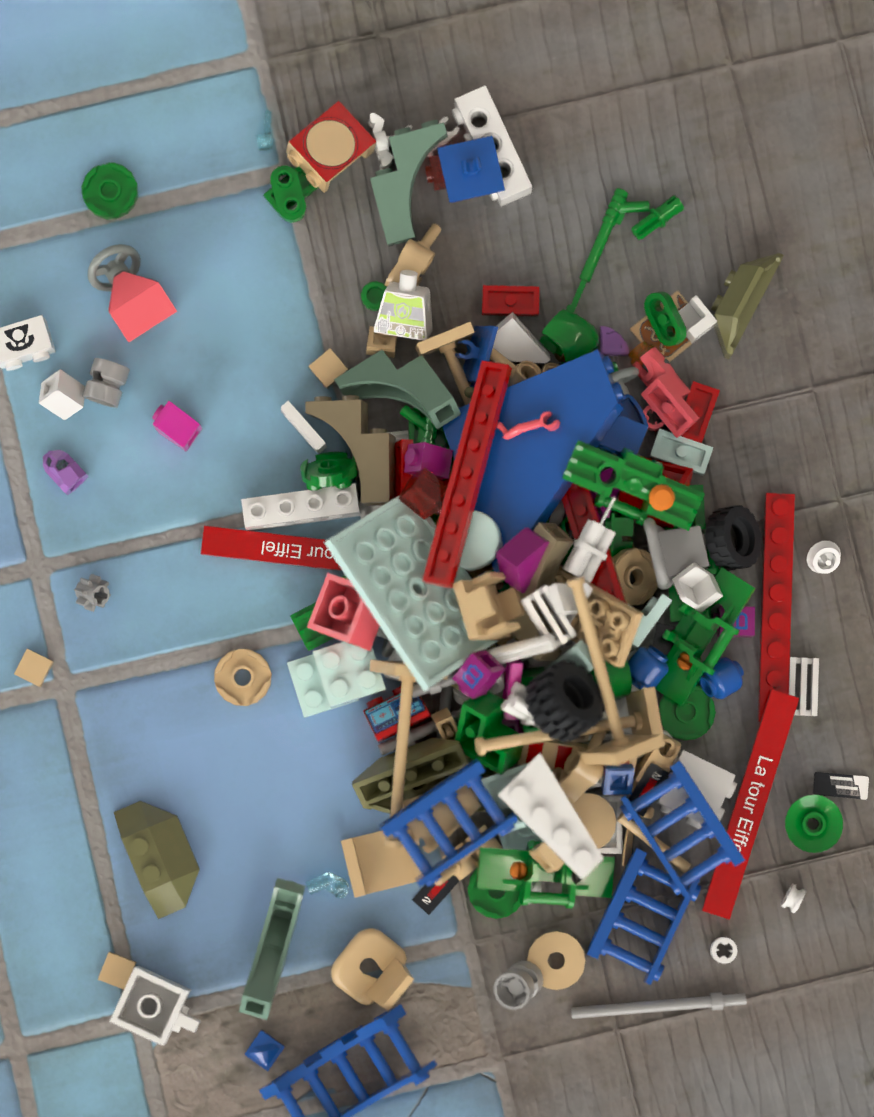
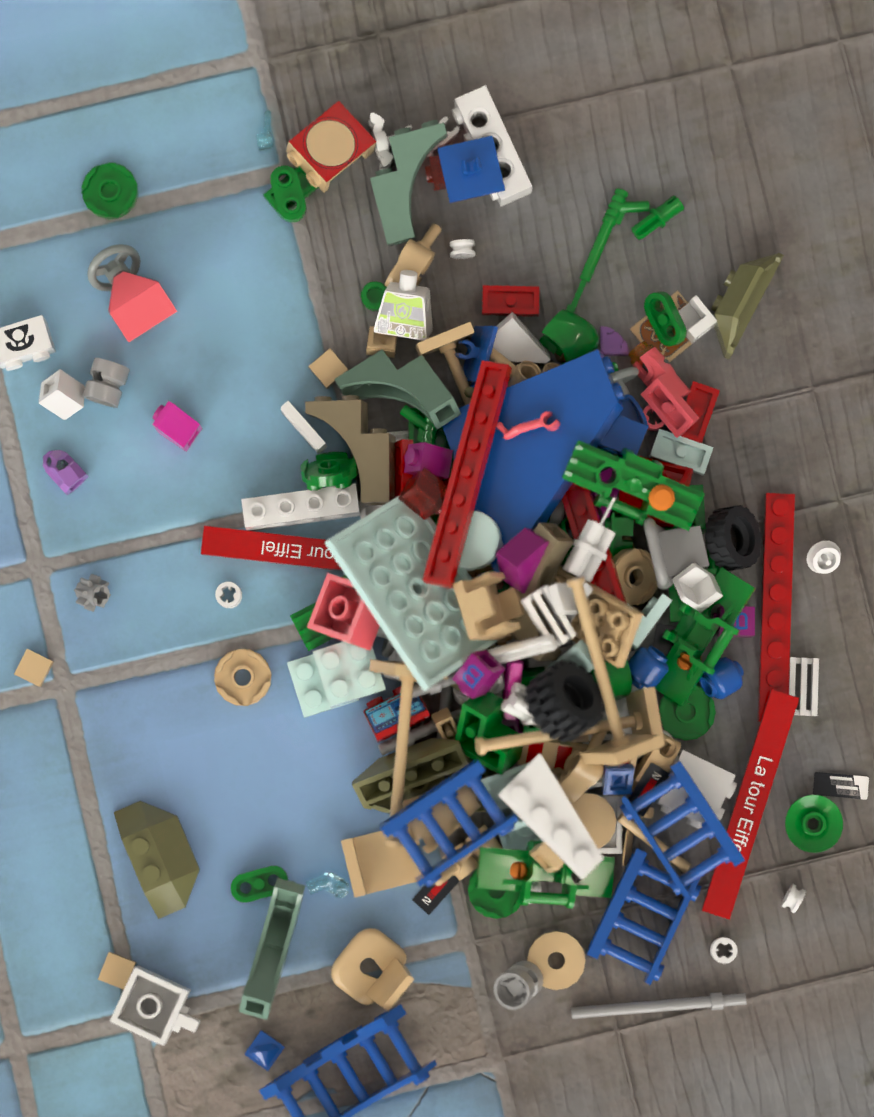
none -> white bush [215,582,242,608]
none -> green plate [231,866,288,903]
none -> white bush [450,239,475,259]

